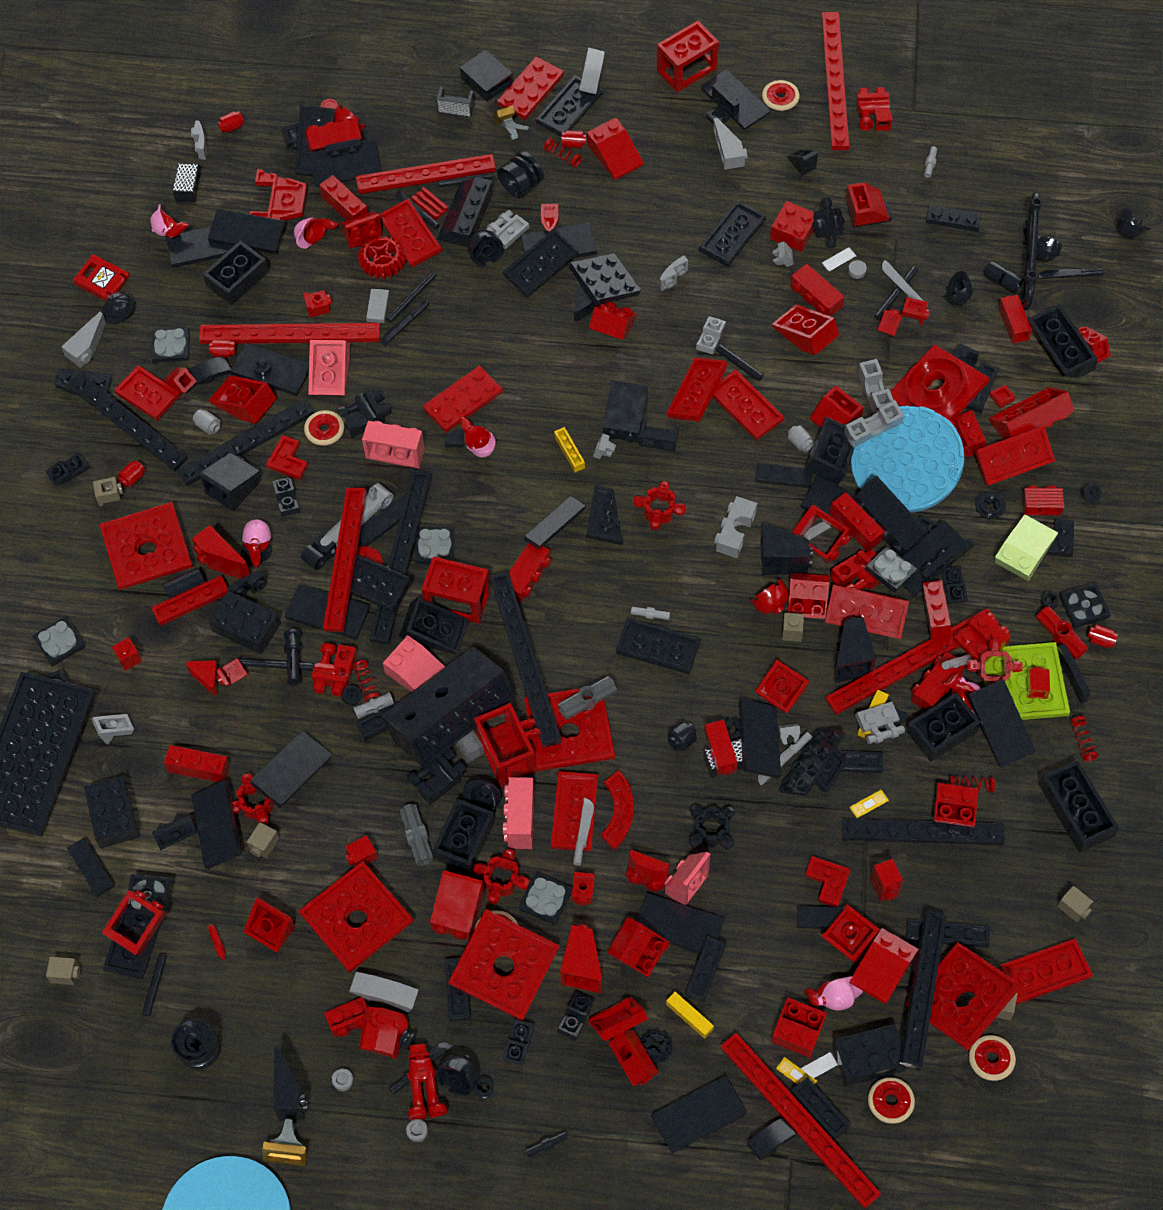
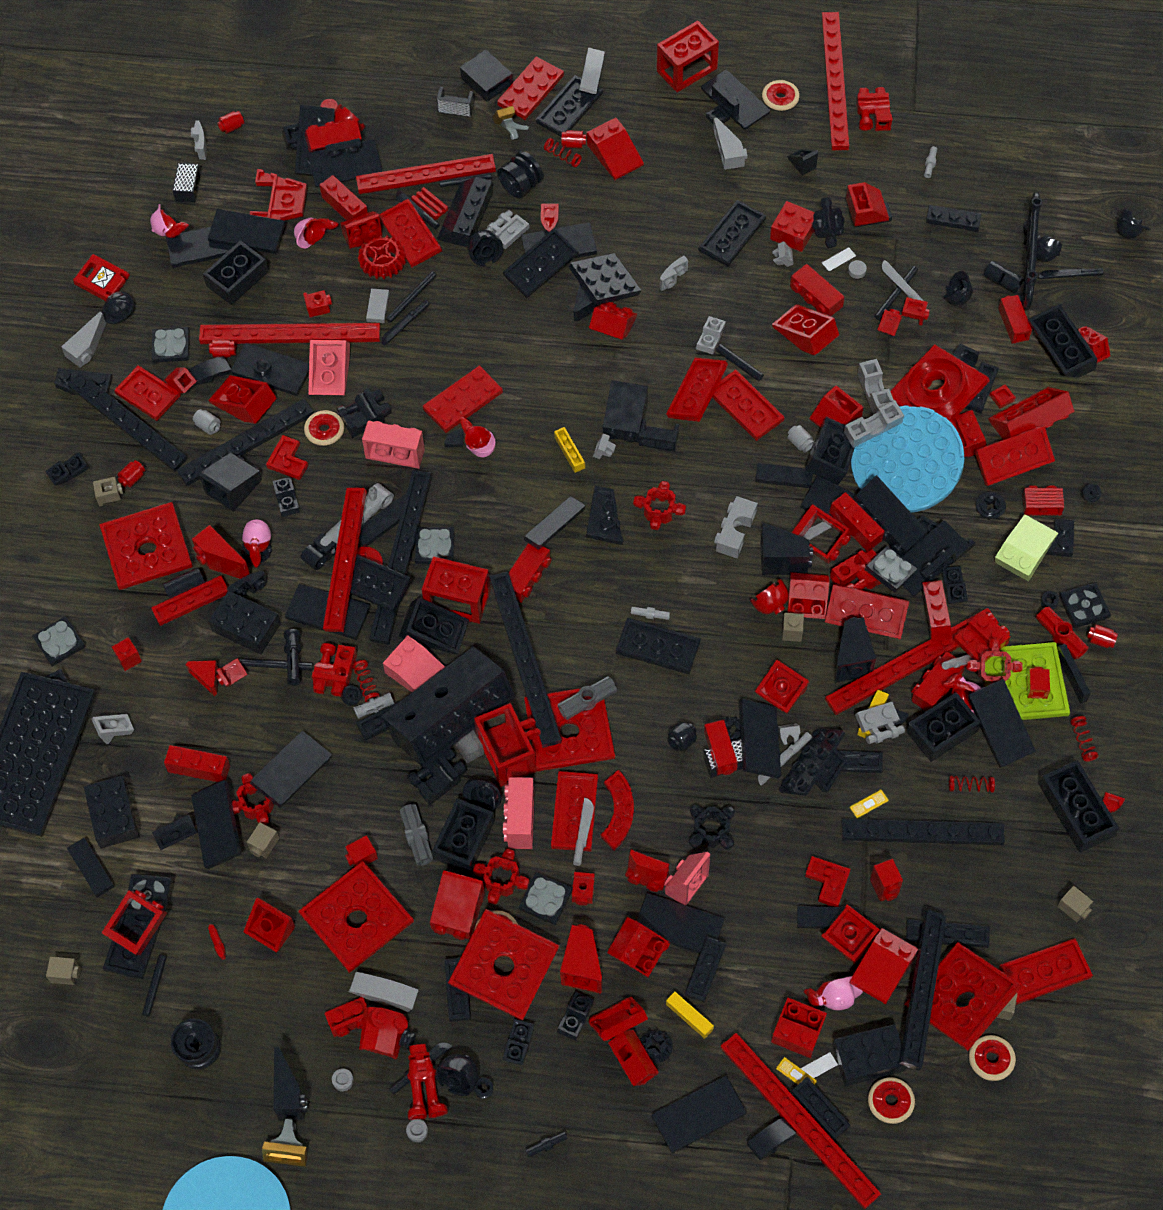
red slope [934,783,979,827] -> none
none -> red tile [1103,792,1125,813]

